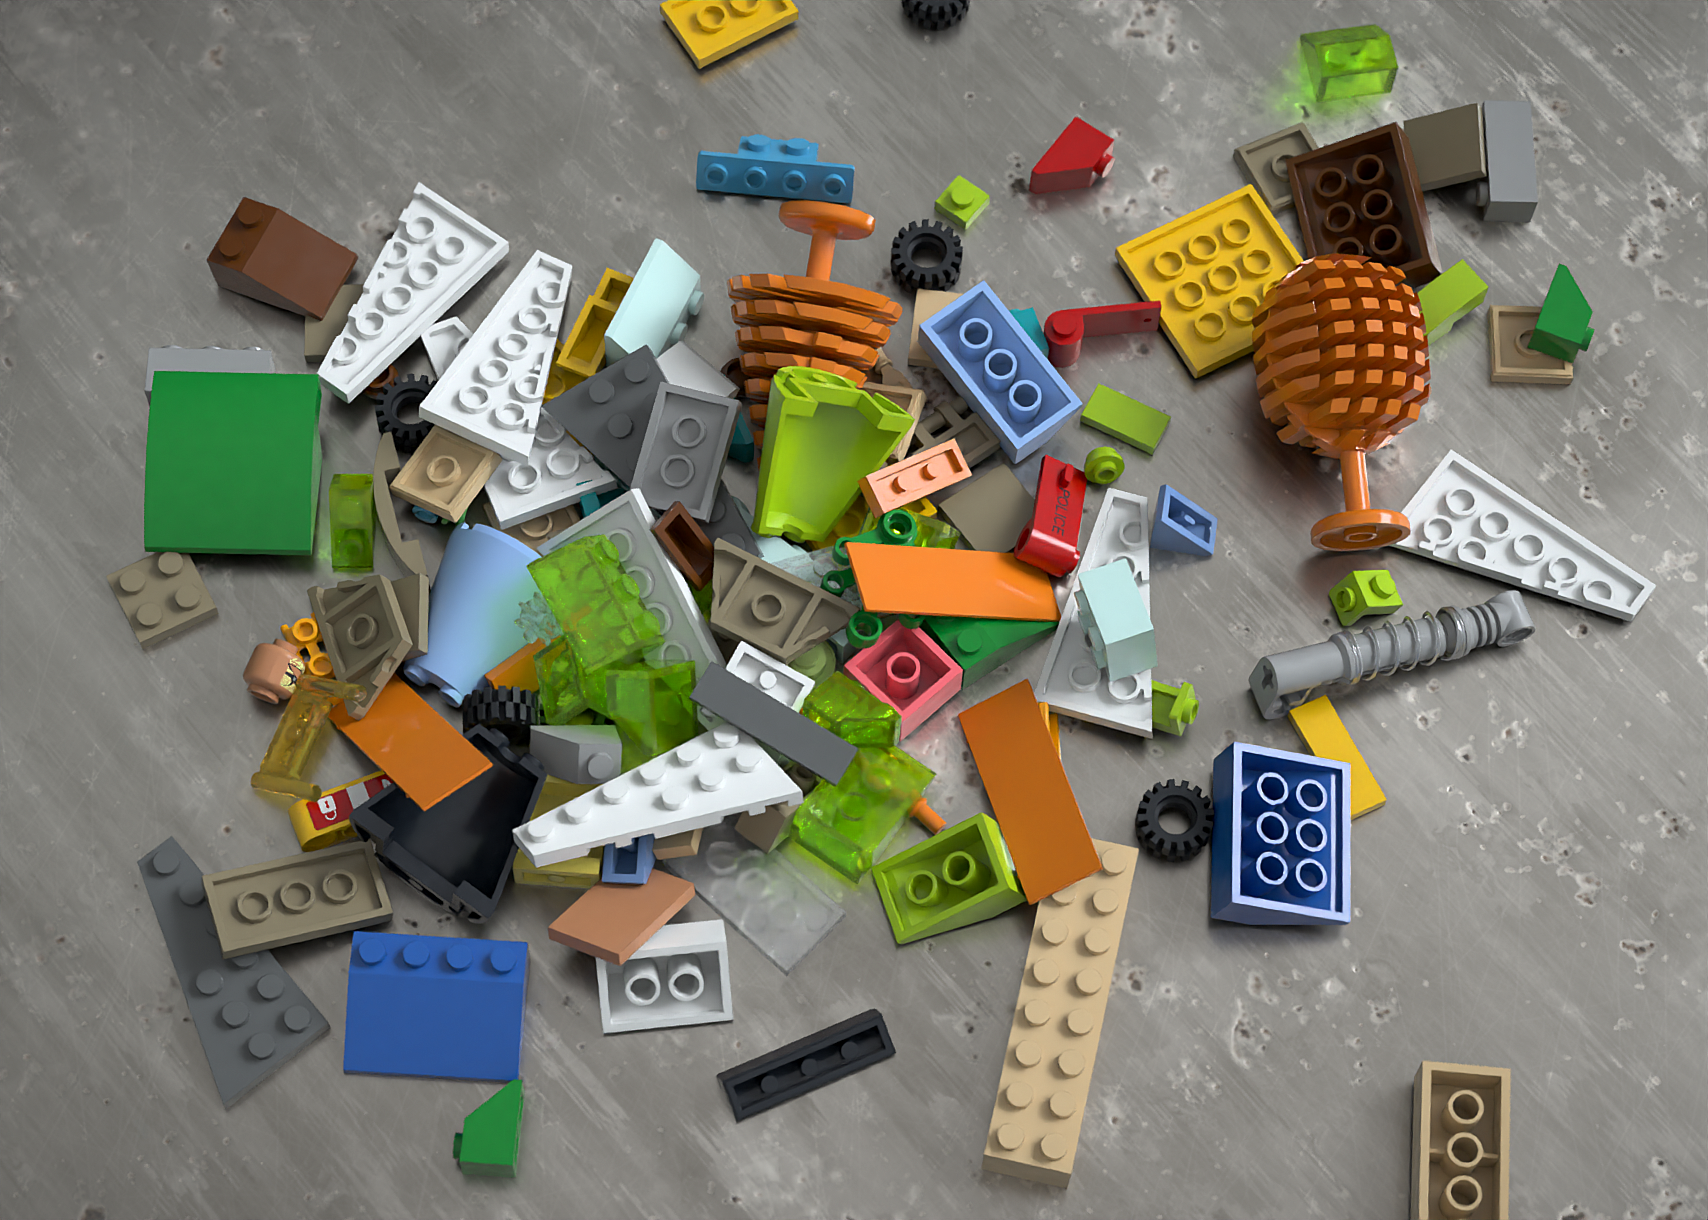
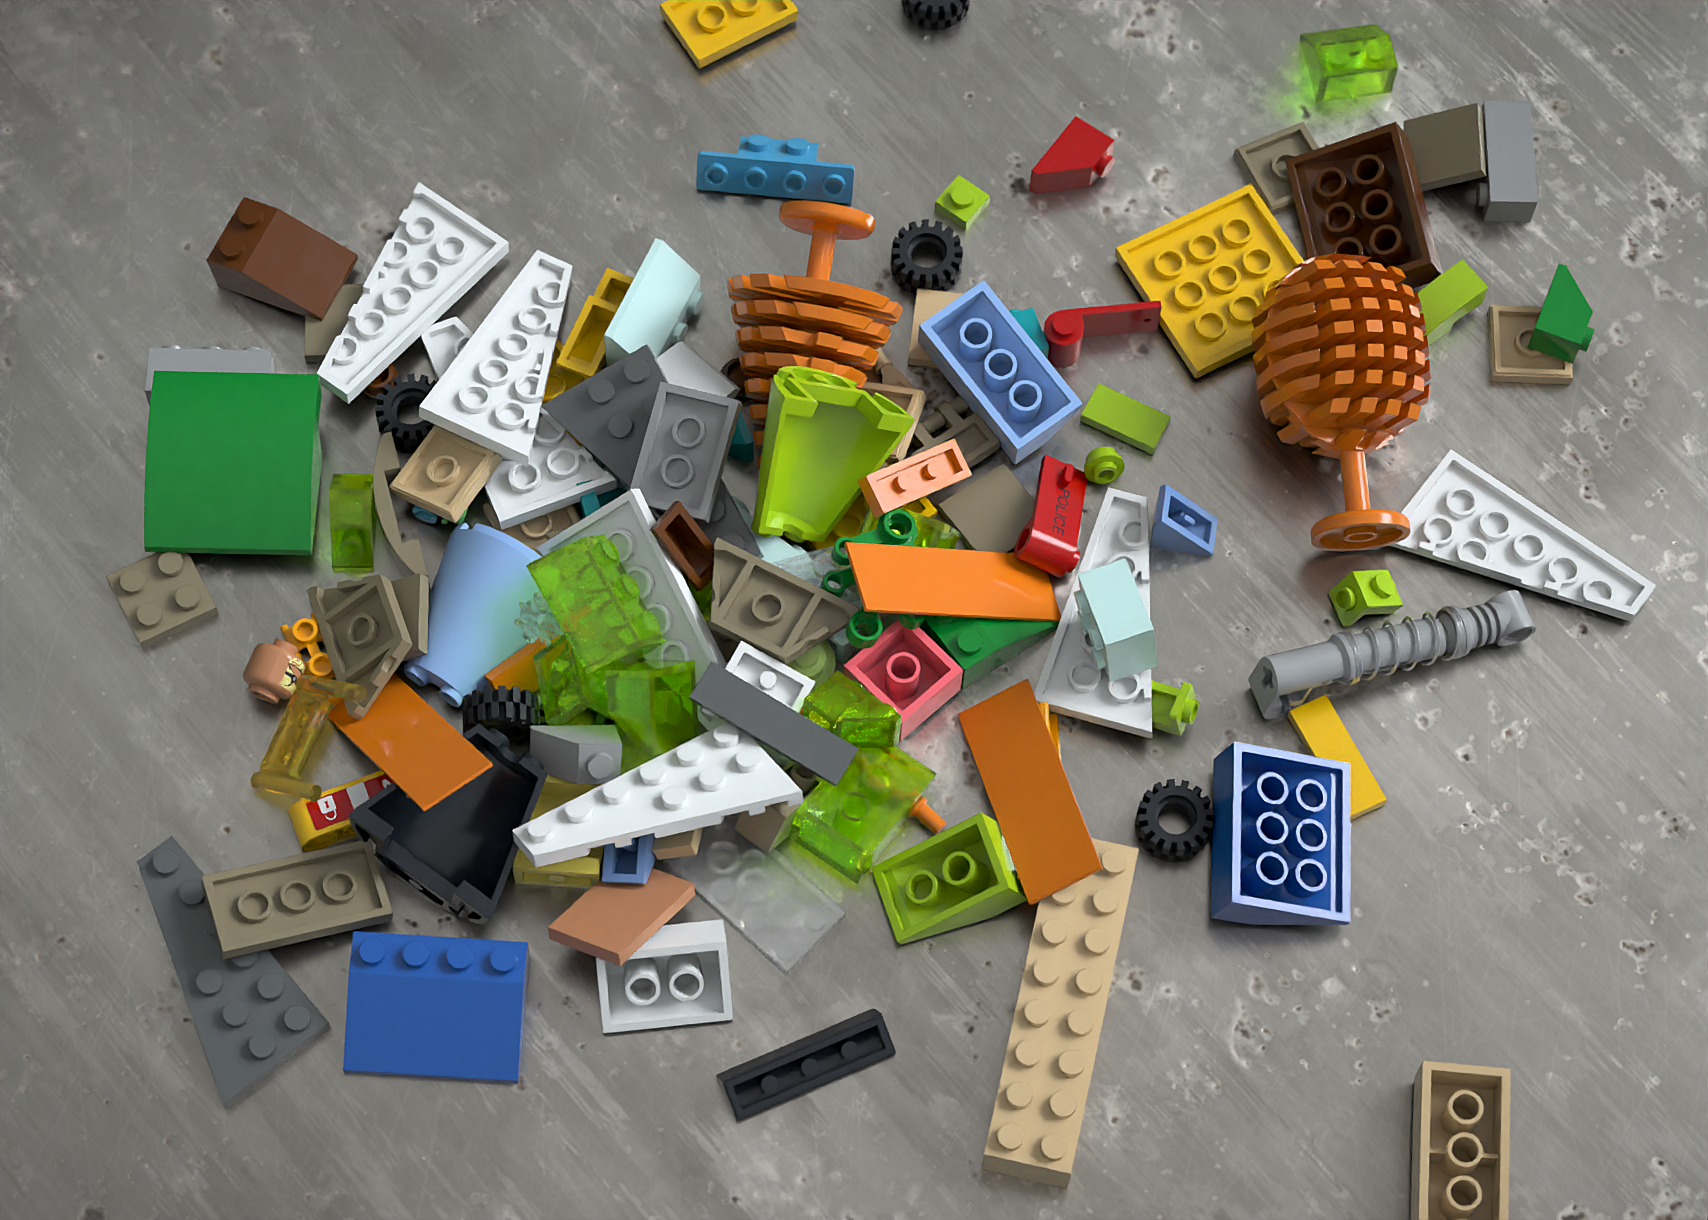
green slope [453,1079,525,1178] -> none

